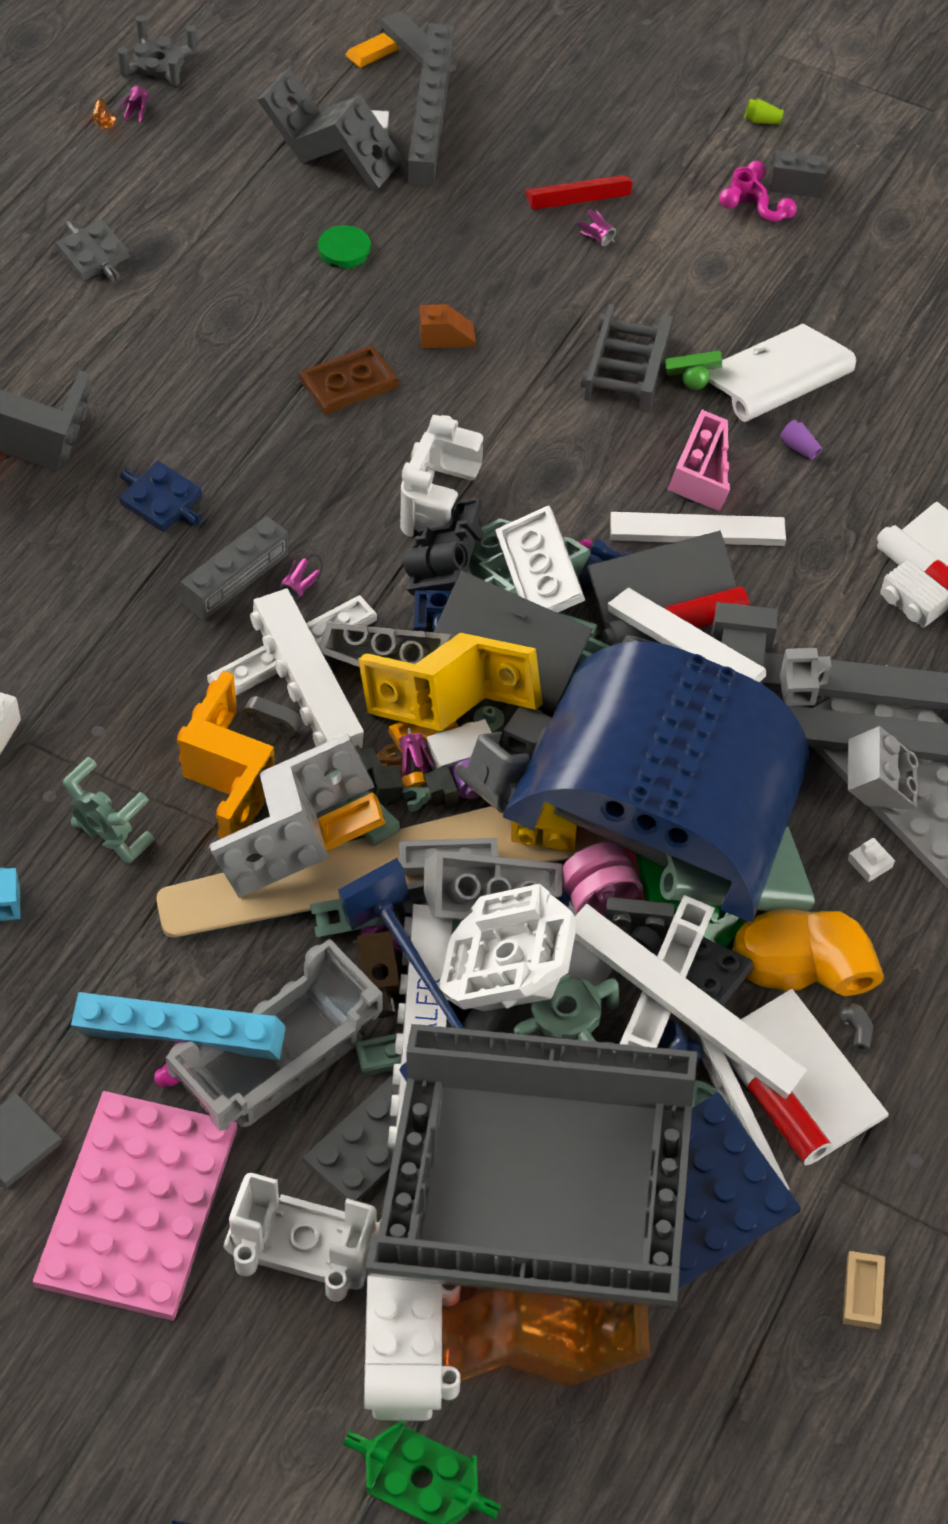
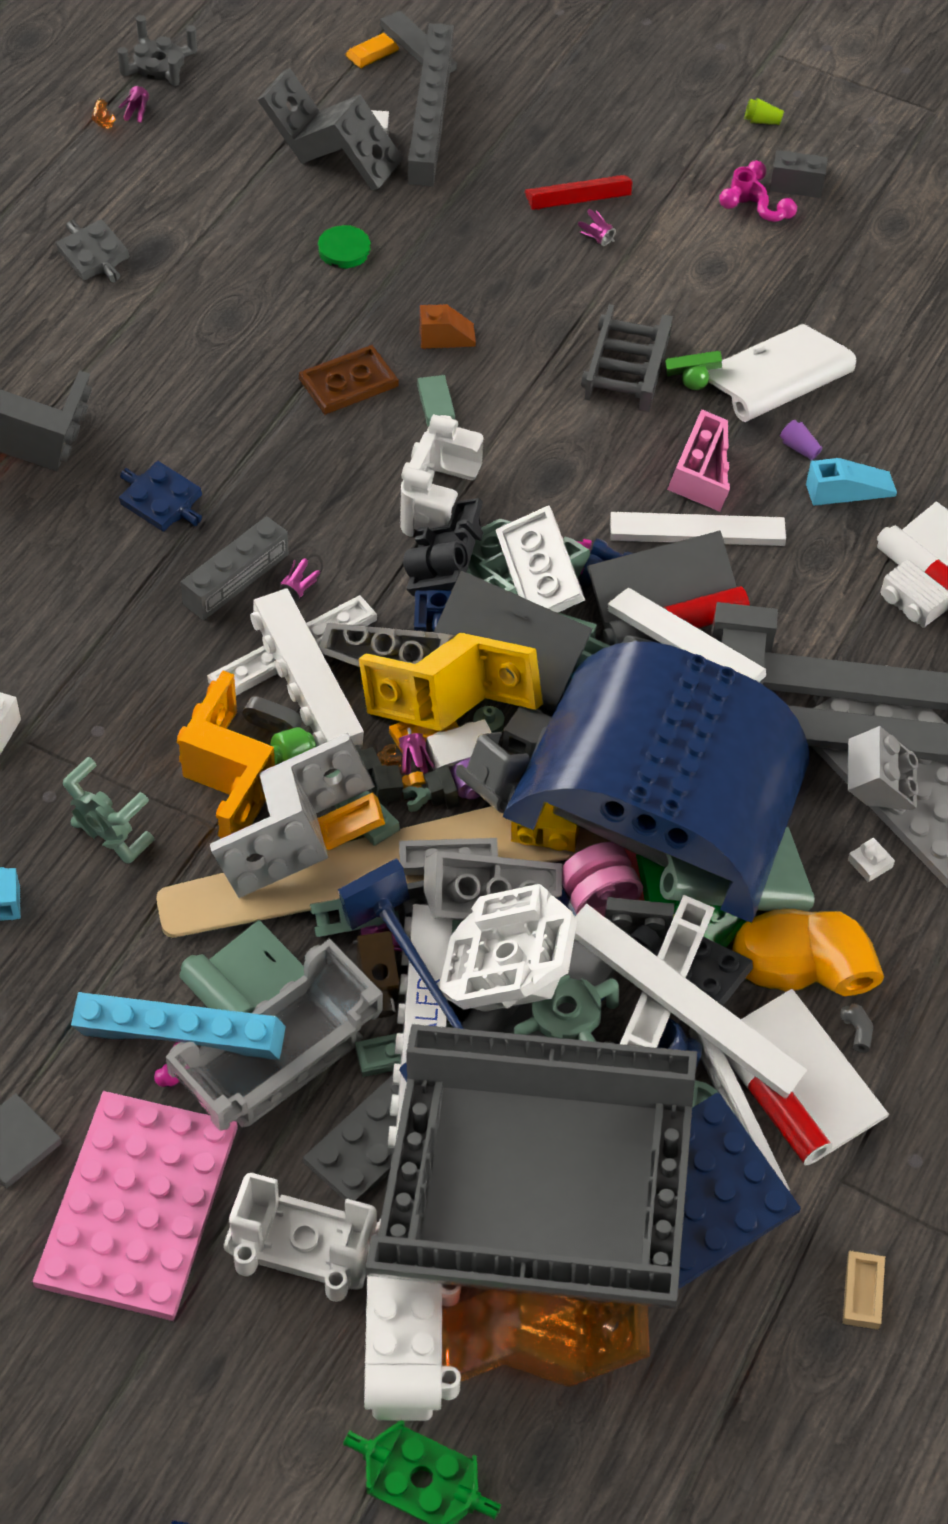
light grey brick [779,648,832,706] -> none
none -> sand green door [179,920,304,1013]
none -> bright green head [270,727,317,765]
none -> sand green tile [417,375,455,426]
none -> medium azure slope [806,458,897,506]

